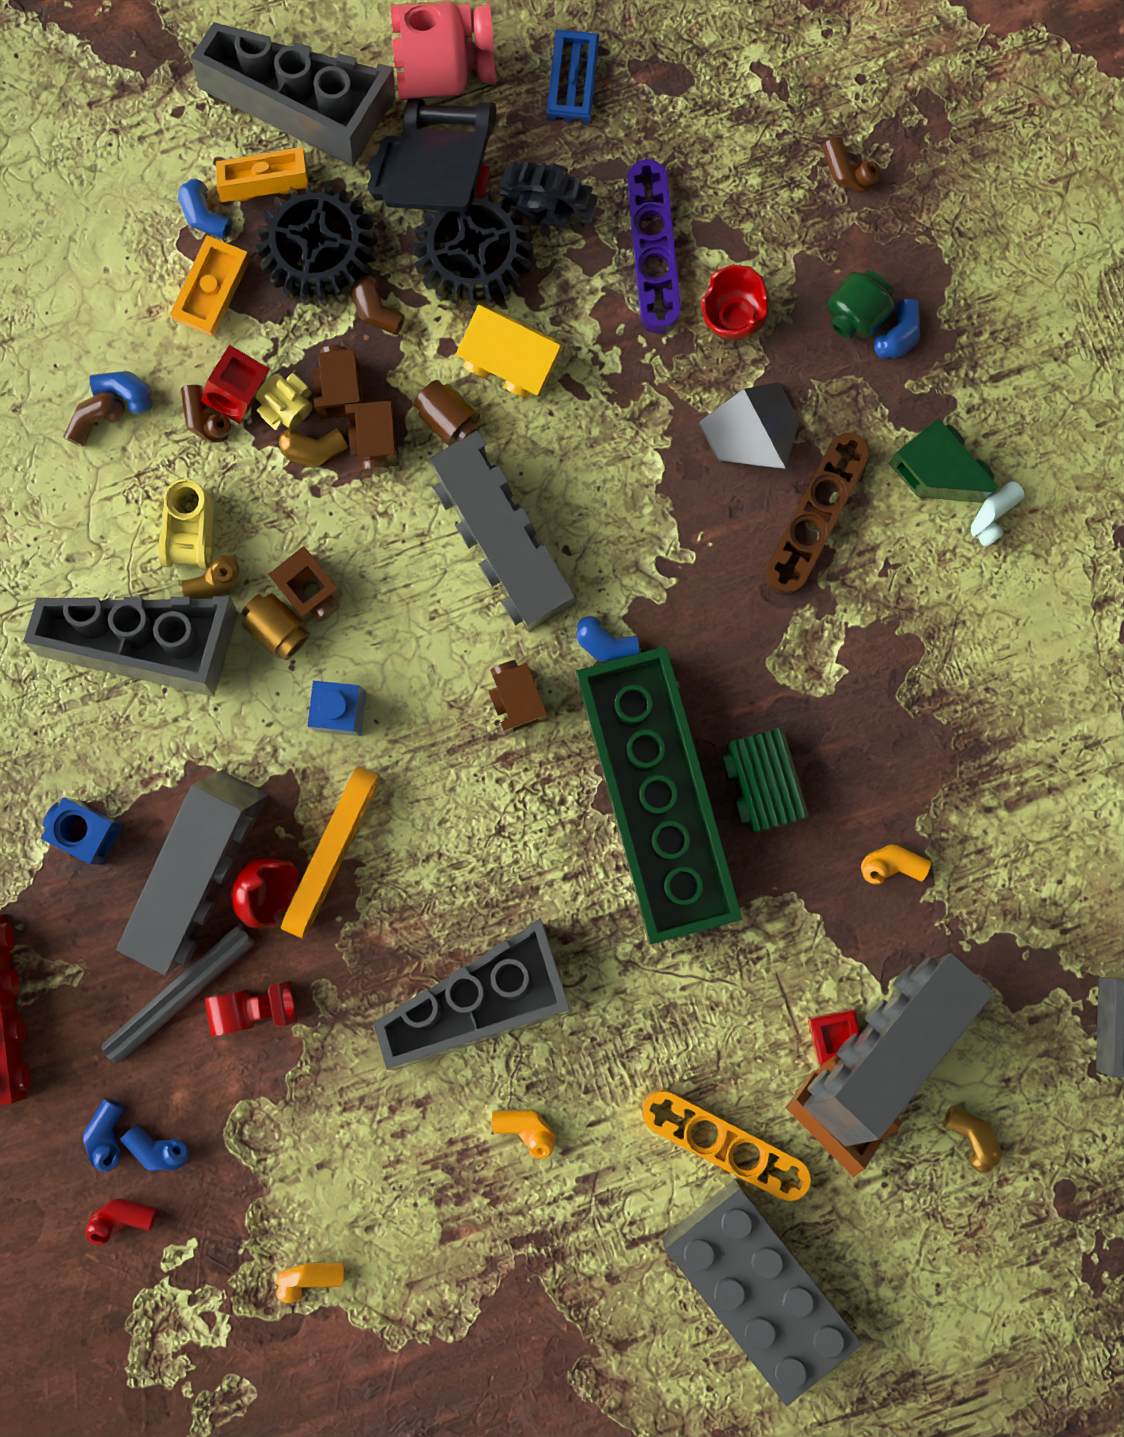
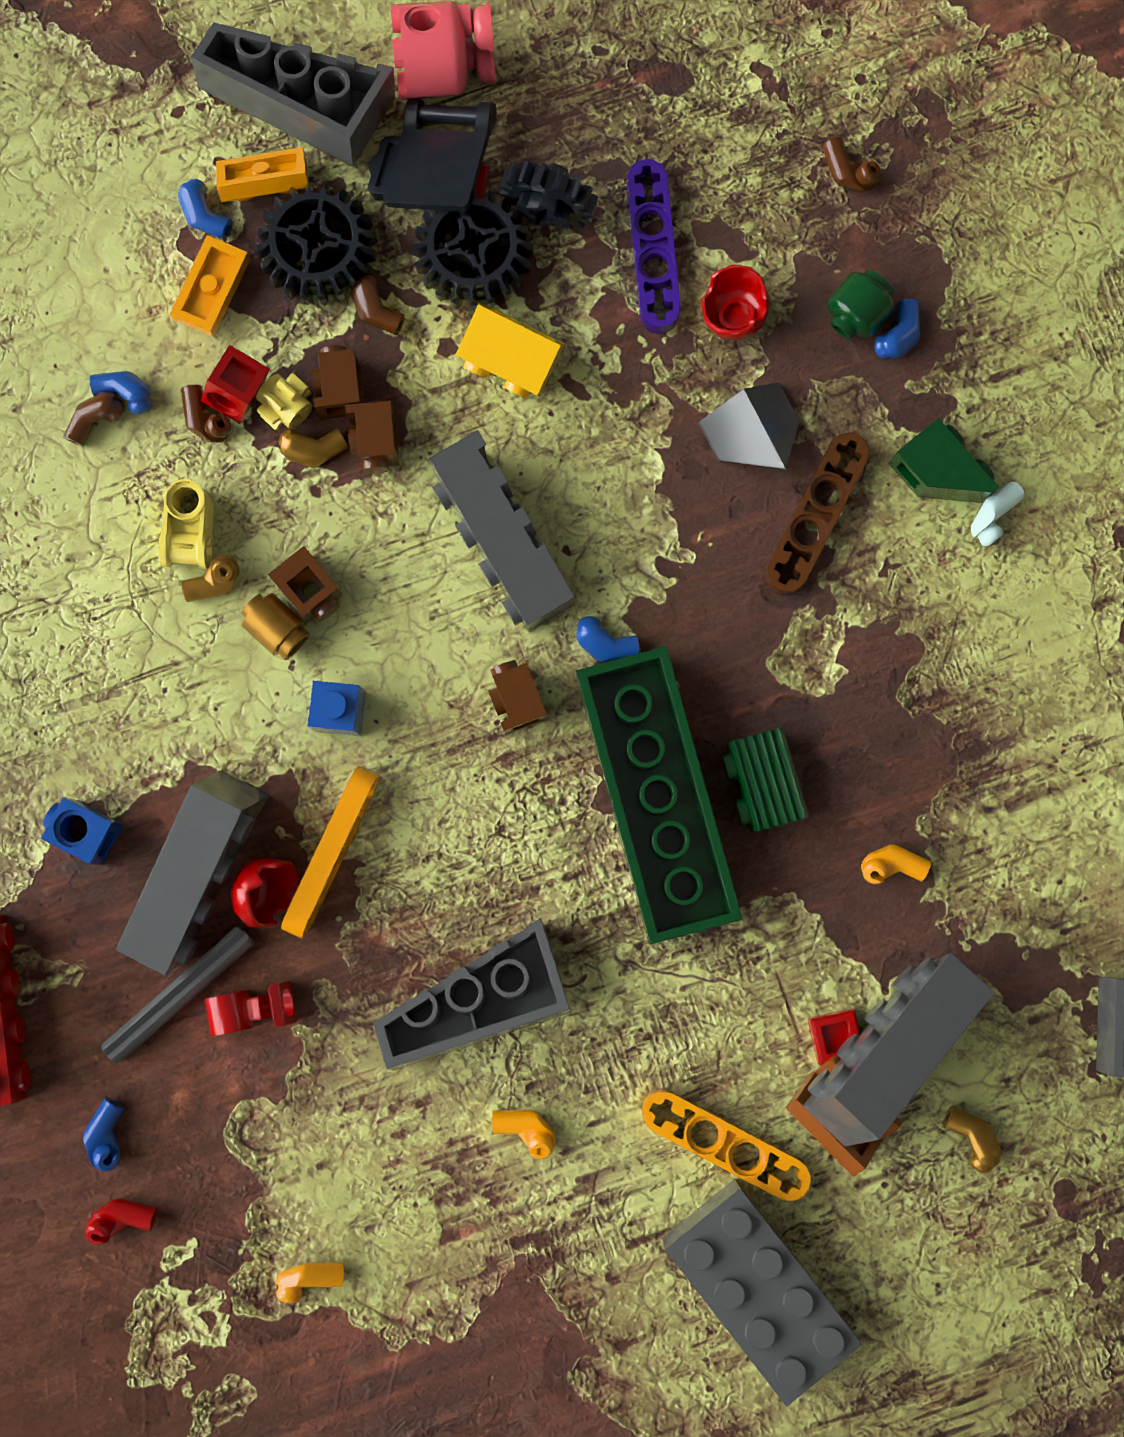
dark grey wedge [23,596,238,697] -> none
blue arm [120,1124,189,1171] -> none
reddish brown brick [414,380,480,446] -> none
blue tile [546,29,600,124] -> none

